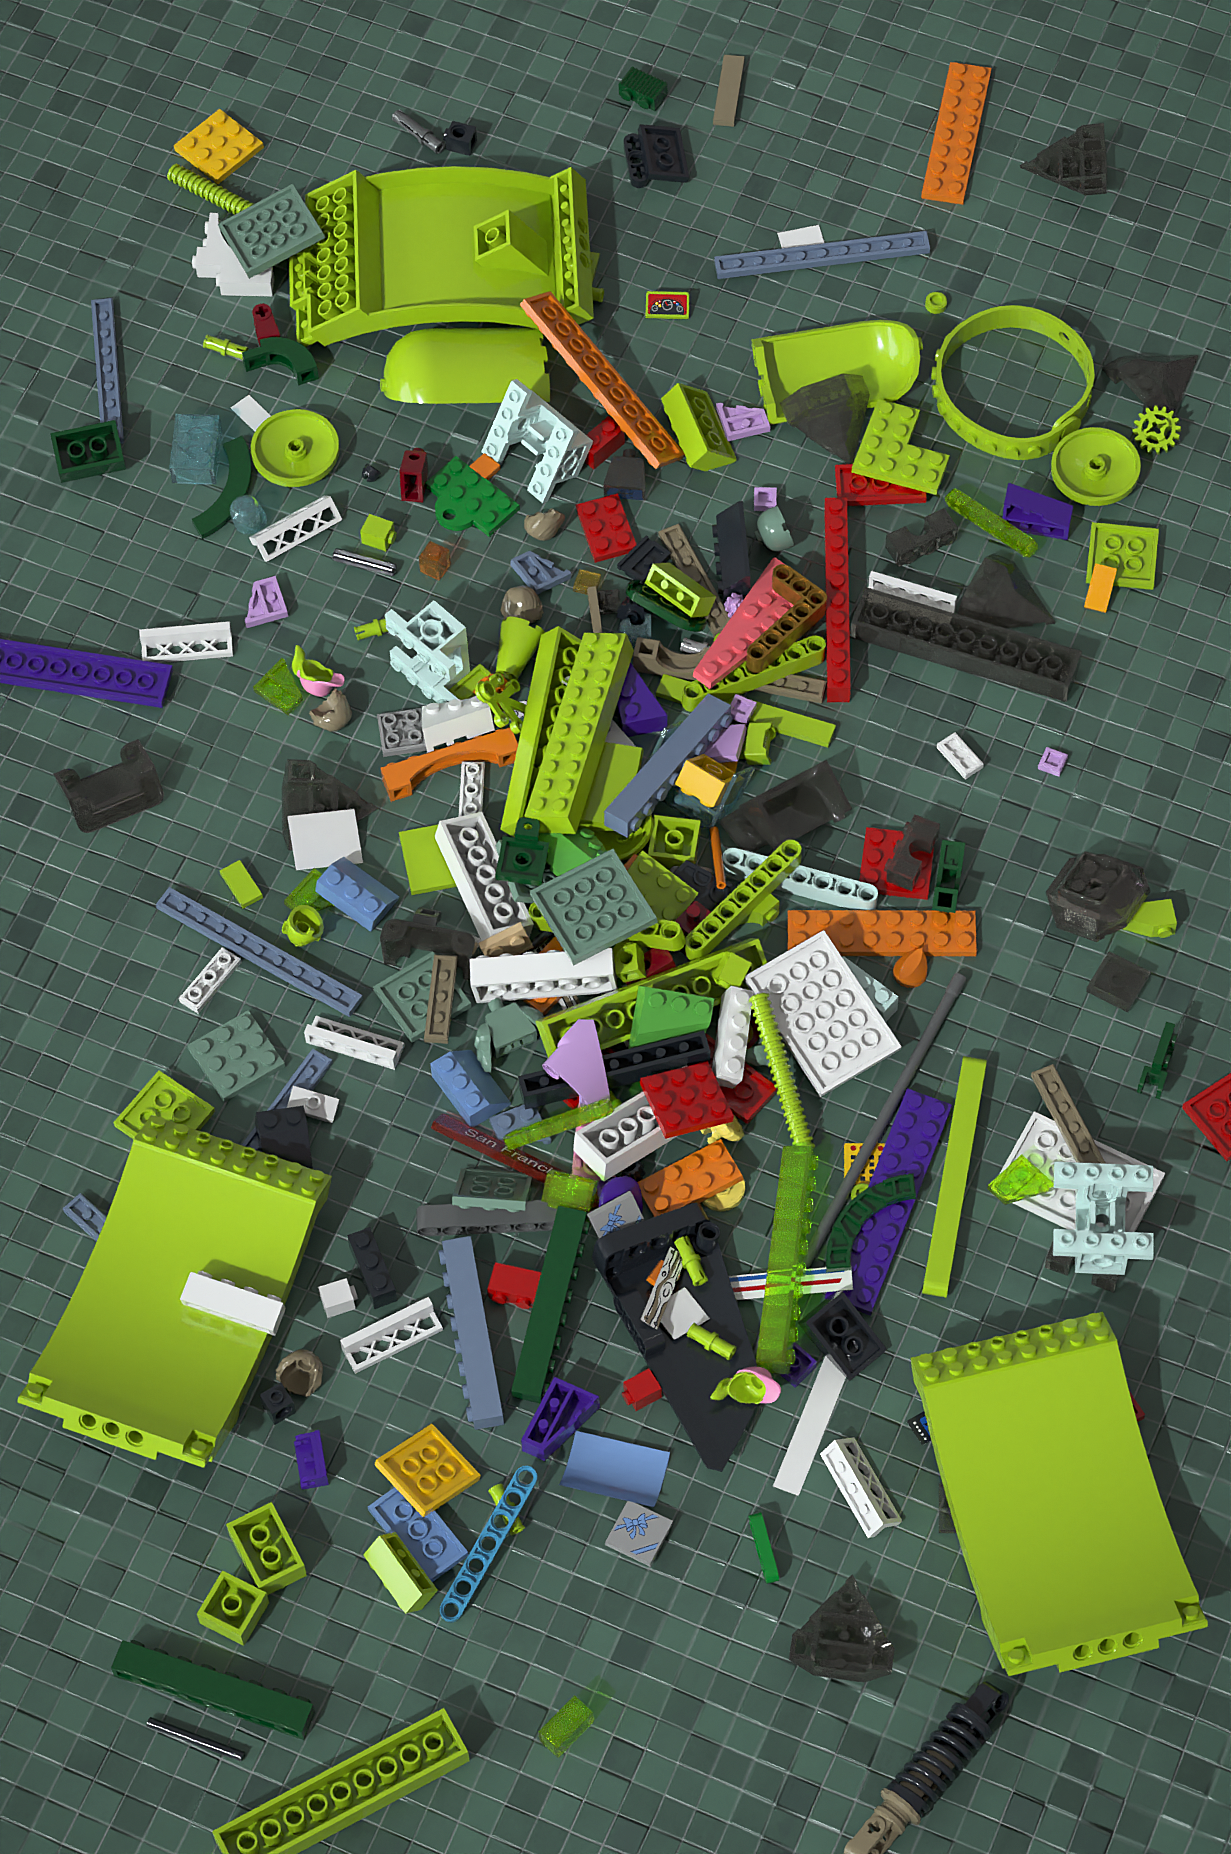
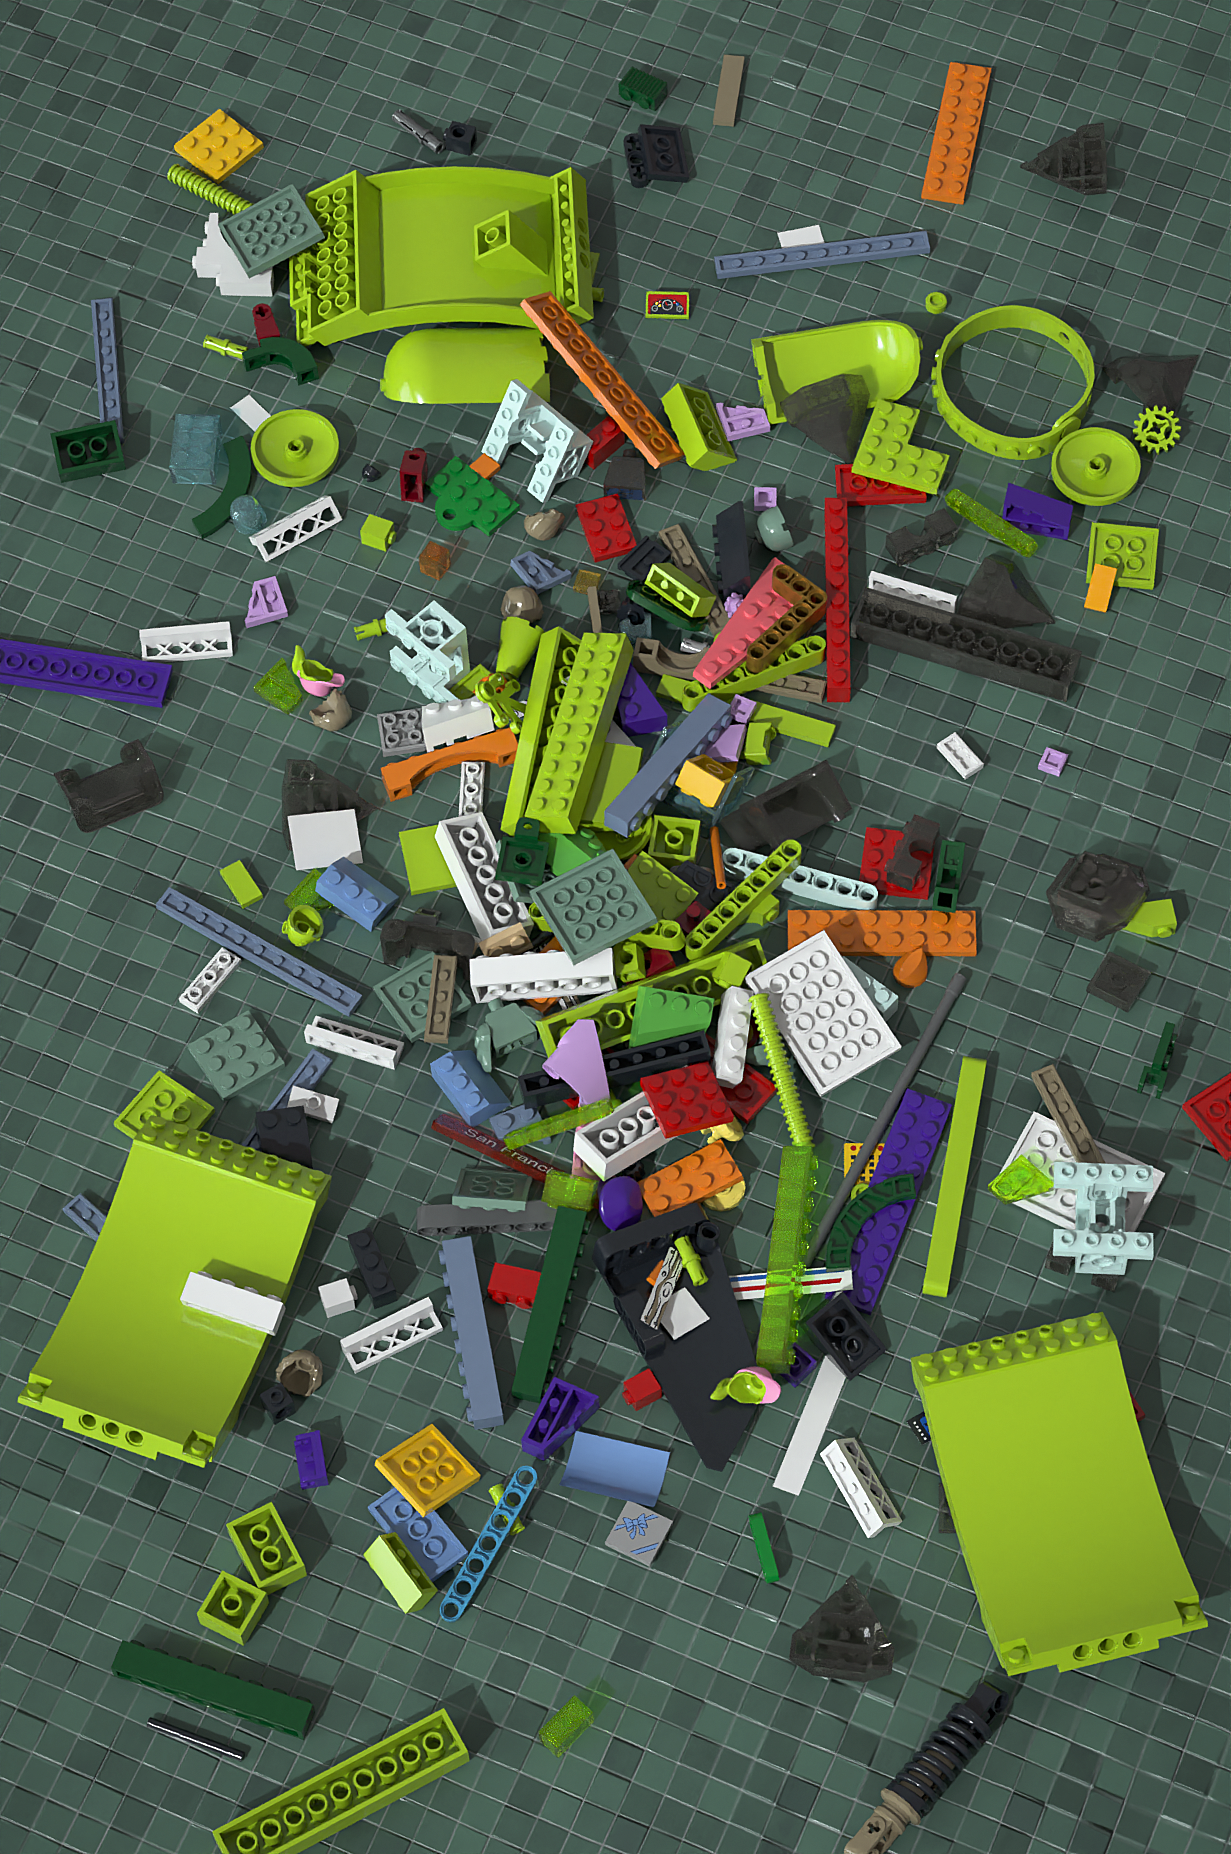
axle [332,548,397,576] -> none
light grey tile [587,1191,645,1238] -> none
lime pin [687,1322,737,1360] -> none

